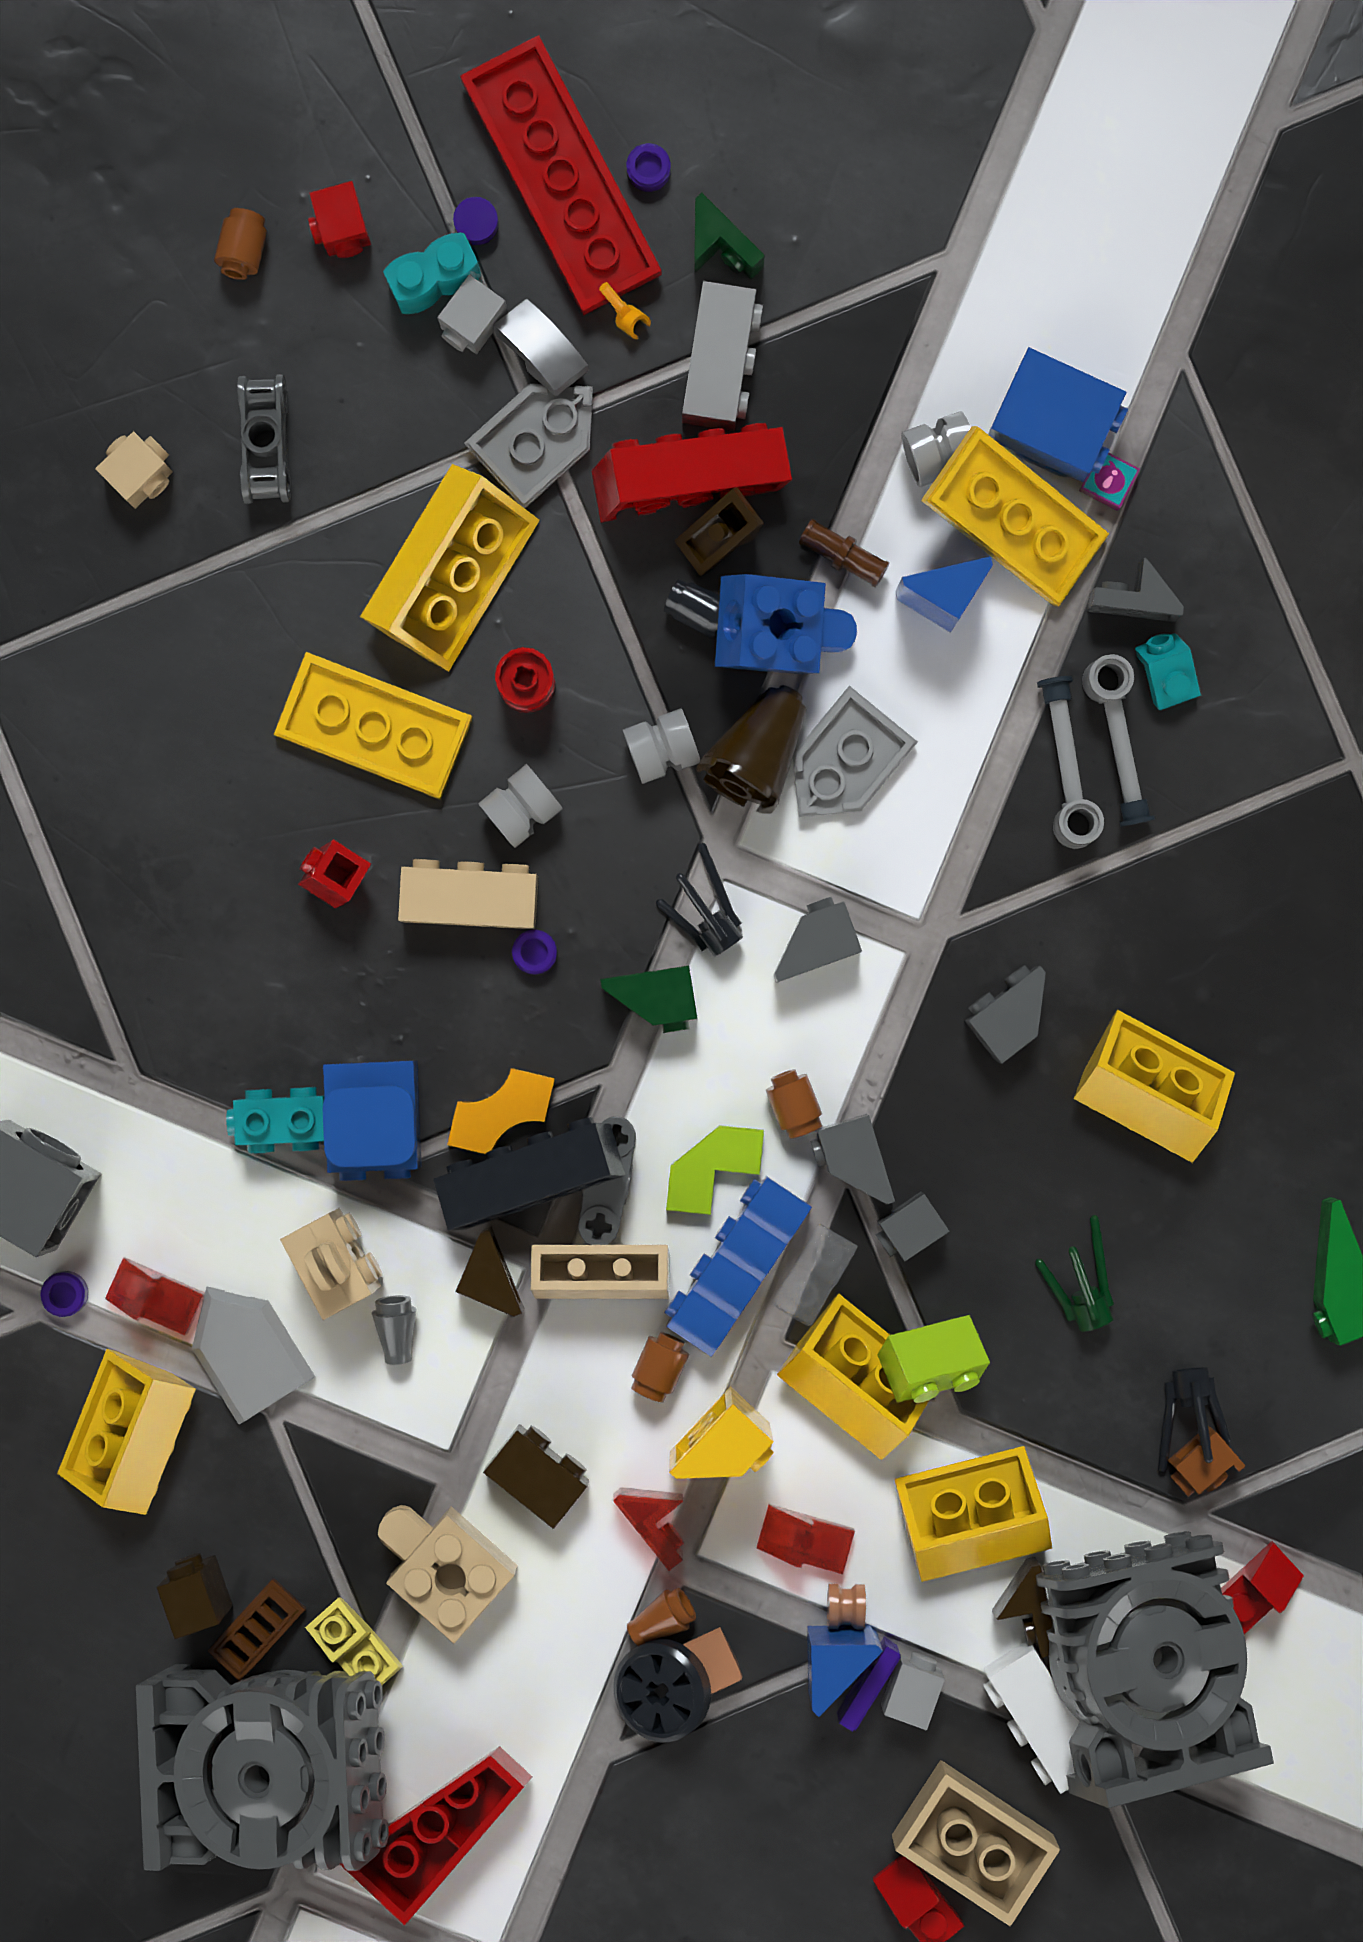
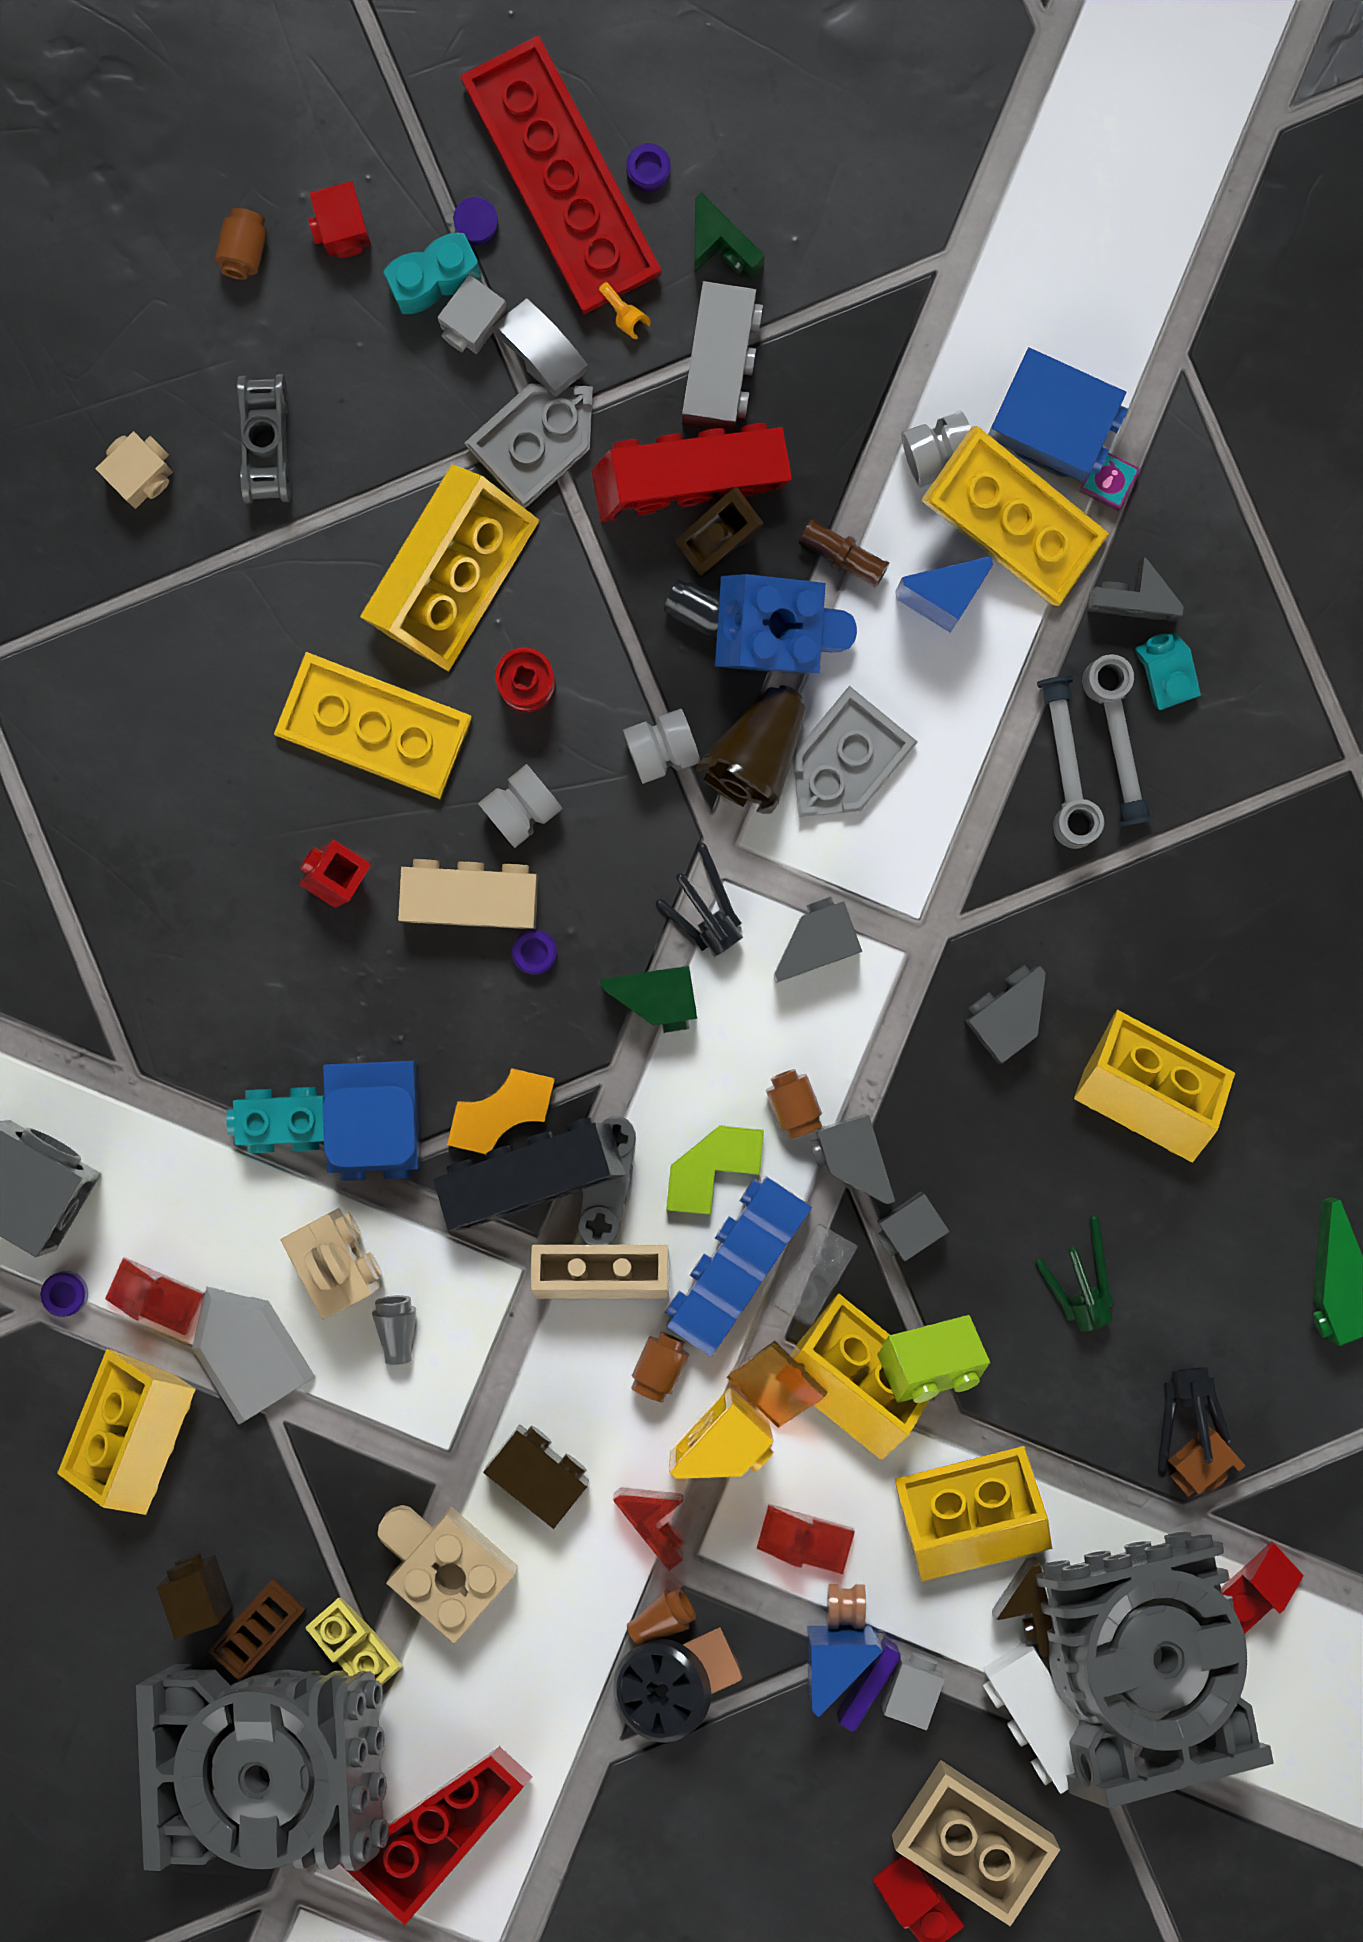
dark brown slope [455,1226,525,1317] -> none
none -> clear orange piece [726,1341,828,1428]

